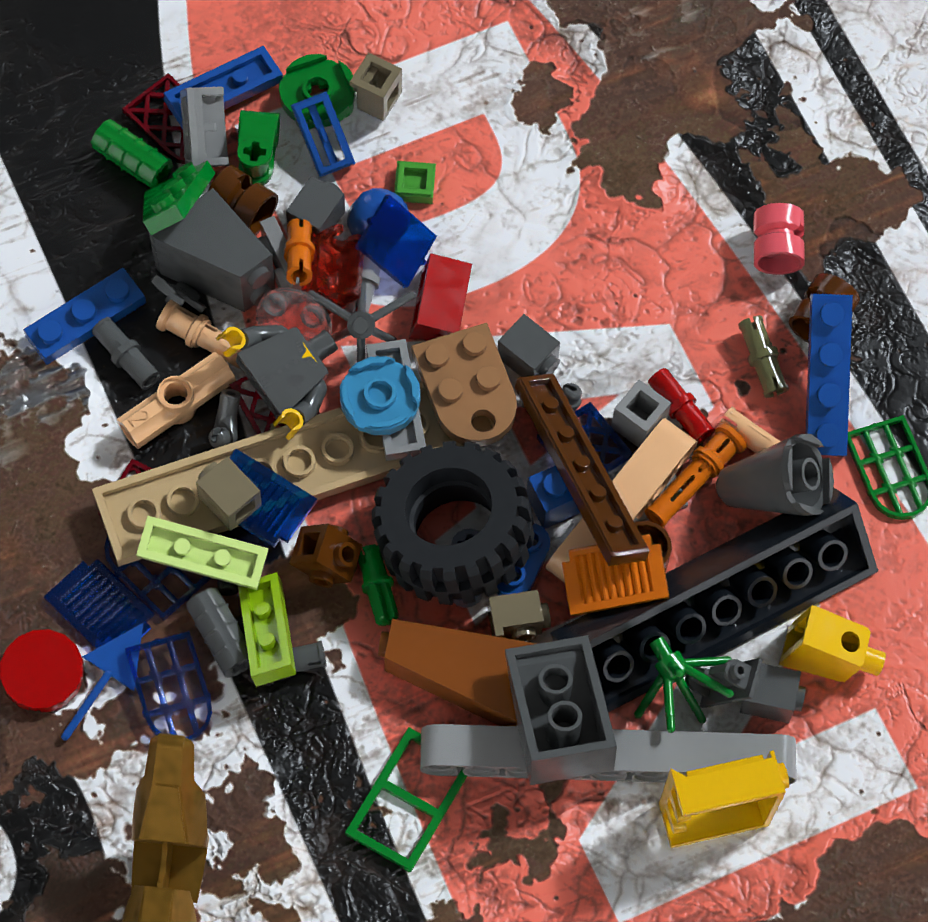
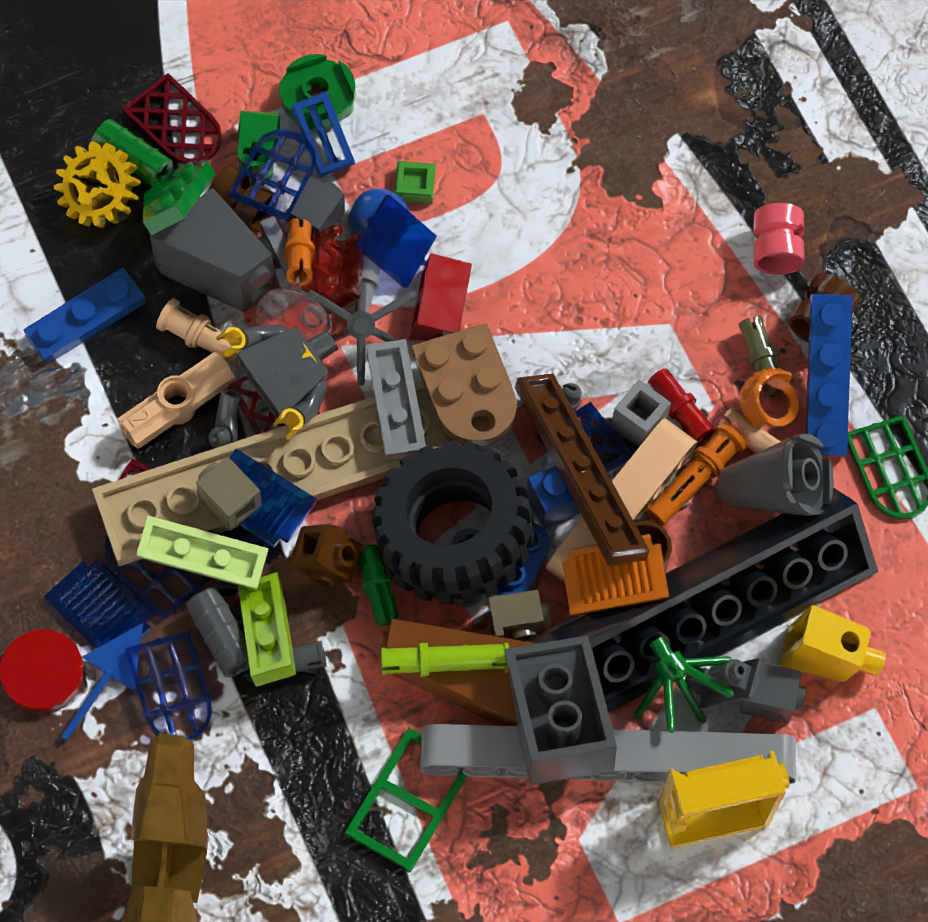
dark grey pin [92,317,160,390] -> none
dark grey piece [152,275,206,313] -> none
blue plate [164,46,283,129] -> none
light grey hinge [180,87,229,167] -> none
dark azure tile [340,356,421,436] -> none
dark tan brick [350,52,402,121] -> none
dark grey brick [497,314,560,377] -> none
none -> yellow gear [54,141,140,228]
none -> clear blue window [229,130,317,222]
none -> lime pin [381,643,509,677]
none -> orange piece [739,367,800,428]

